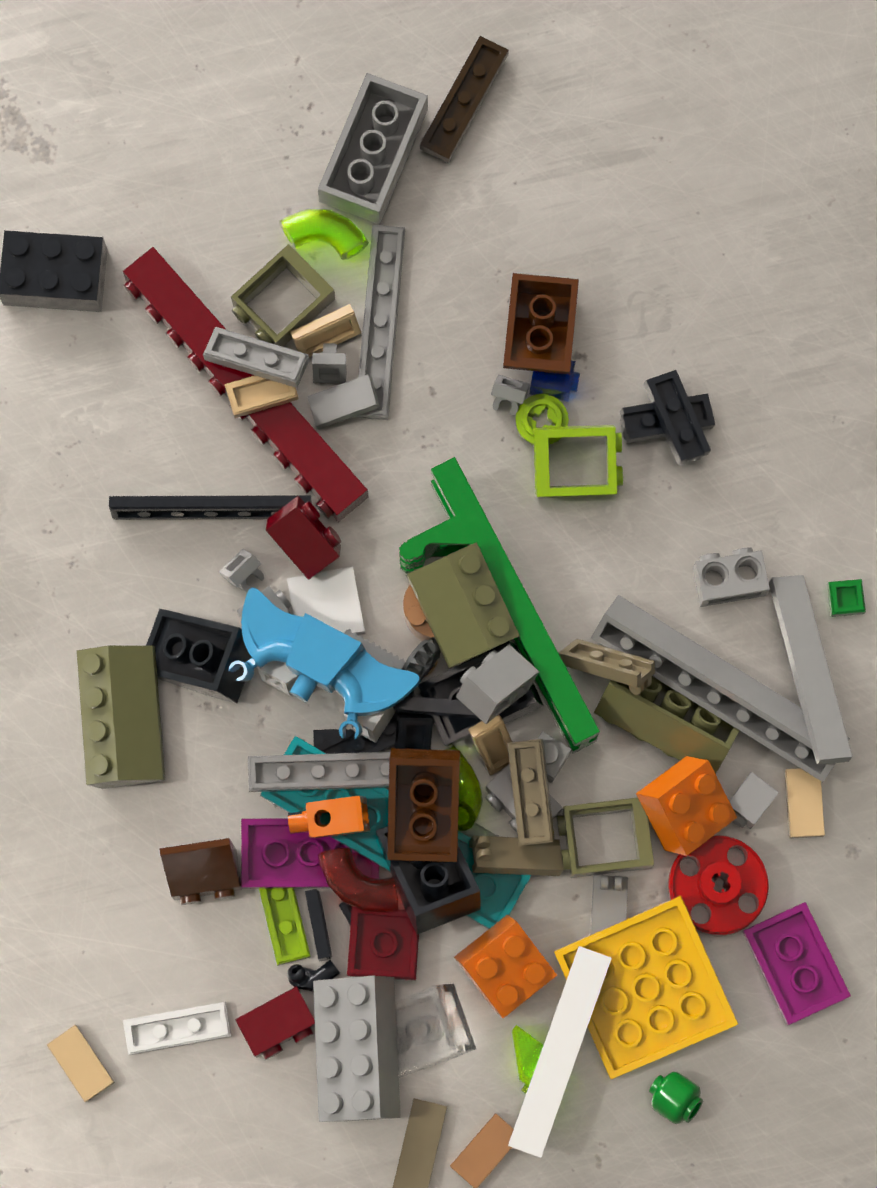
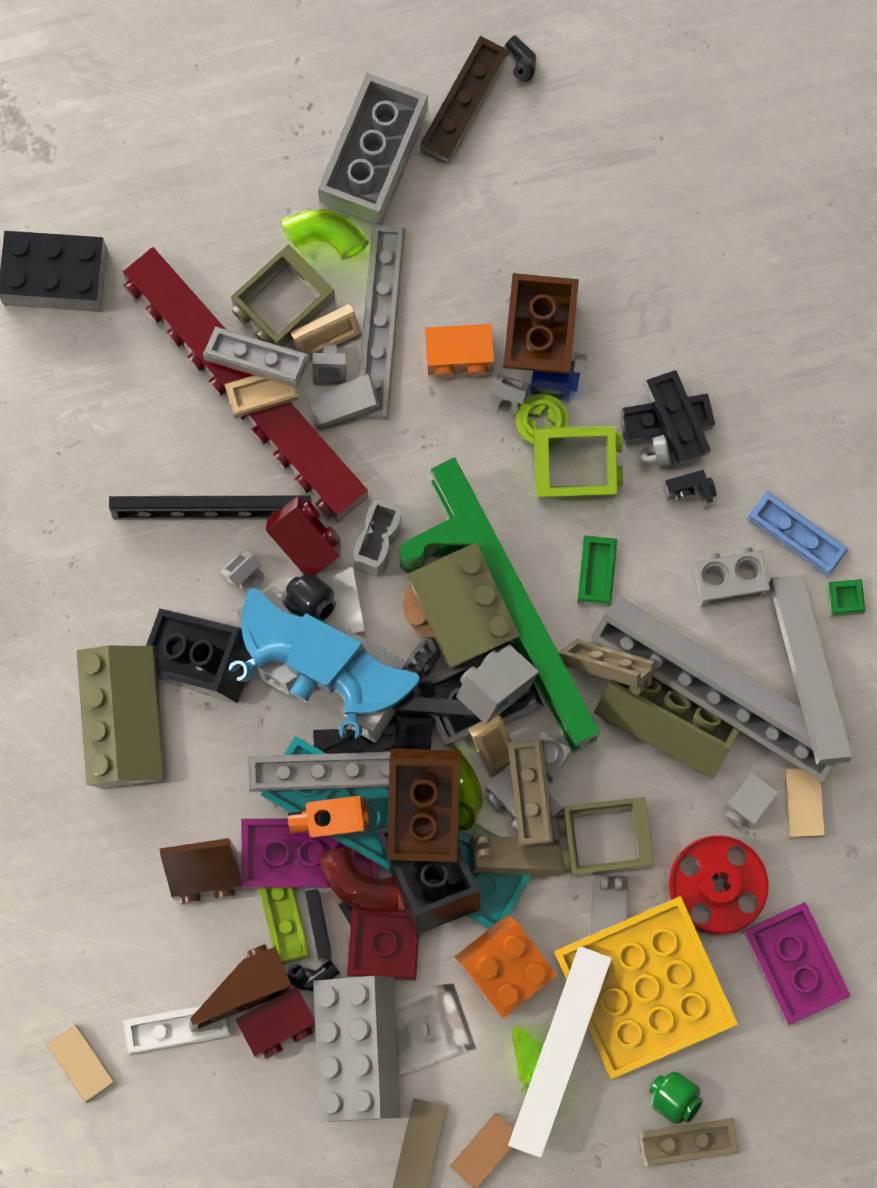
orange brick [636,756,737,856] -> none
none -> reddish brown slope [189,944,291,1032]
none -> black head [285,573,336,622]
none -> light grey brick [353,498,401,576]
none -> orange brick [425,324,494,379]
none -> black arm [505,35,537,82]
none -> green tile [577,535,617,606]
none -> dark tan hinge [639,1118,739,1167]
none -> light grey tile [640,434,673,469]
none -> black bracket [663,469,717,509]
none -> medium blue tile [747,491,849,577]

